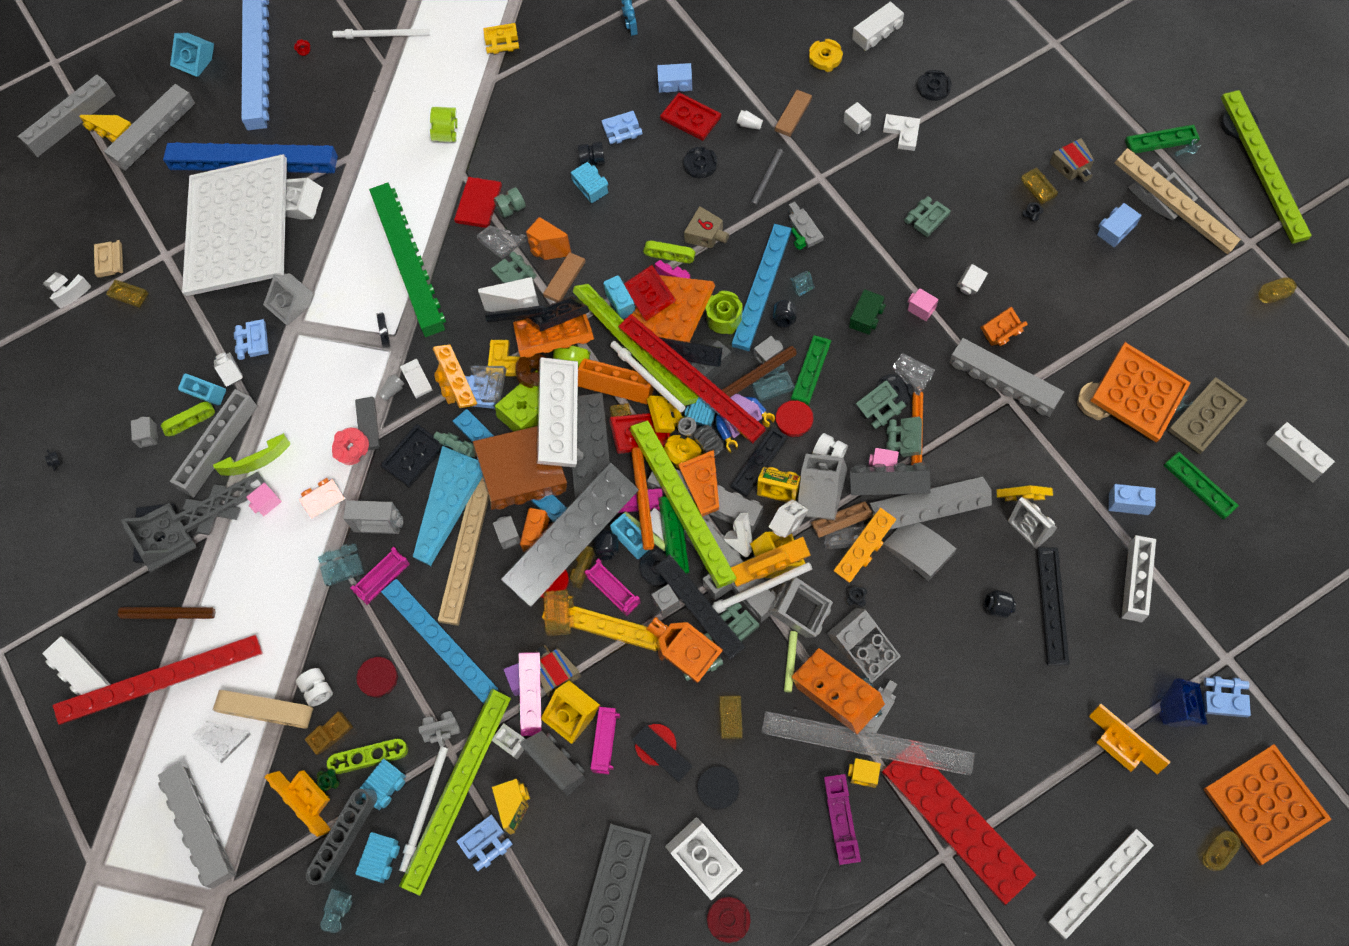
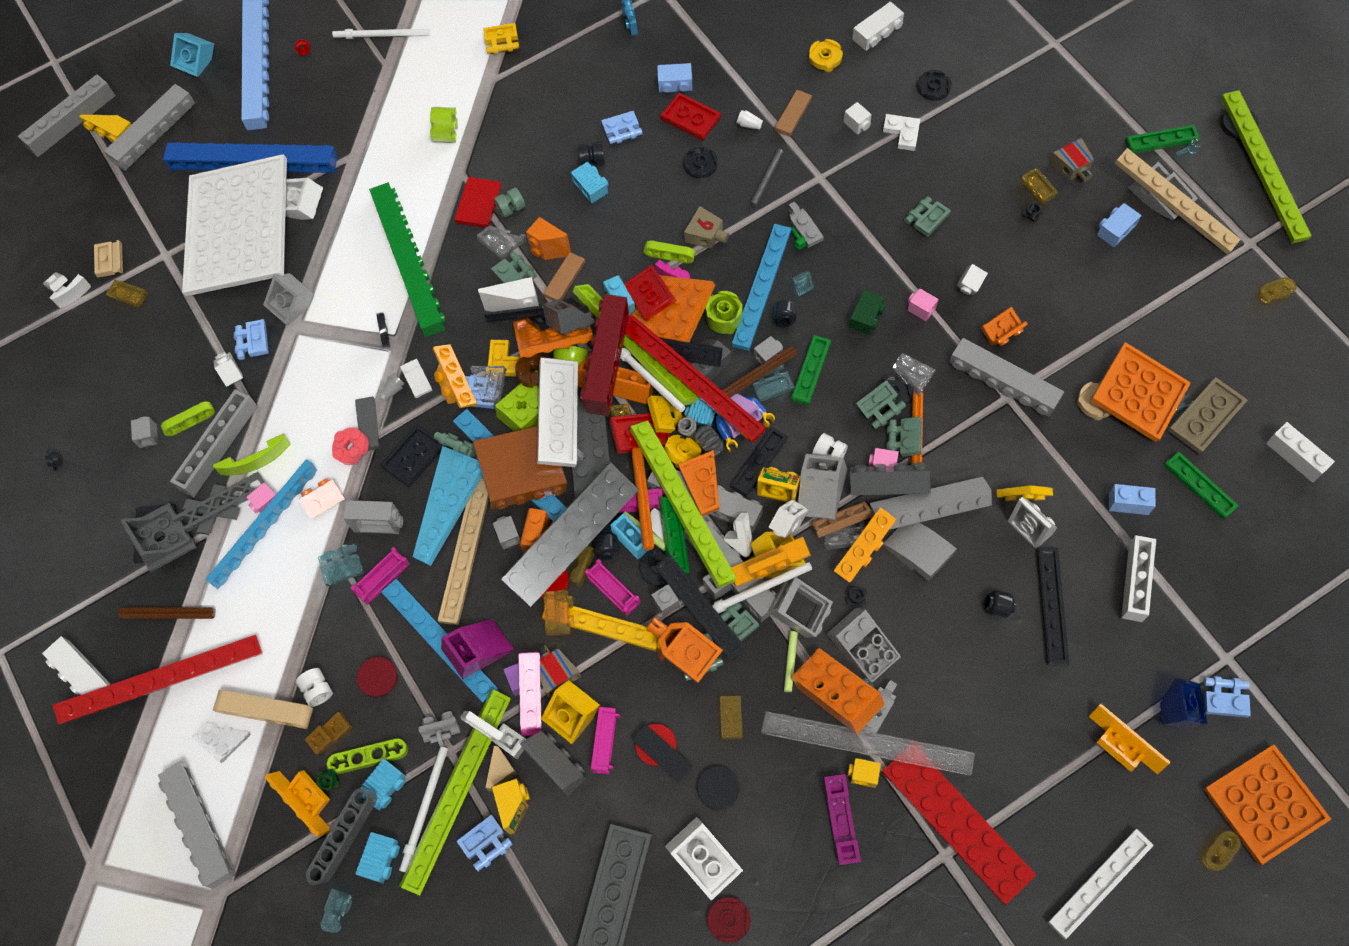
medium azure brick [178,373,226,406] -> none
red tile [776,401,813,437] -> none
none -> dark azure plate [205,459,317,589]
none -> magenta slope [441,619,514,679]
none -> white tile [460,711,503,740]
none -> tan slope [485,746,517,792]
none -> dark grey slope [542,299,595,334]
none -> dark red brick [580,294,629,416]

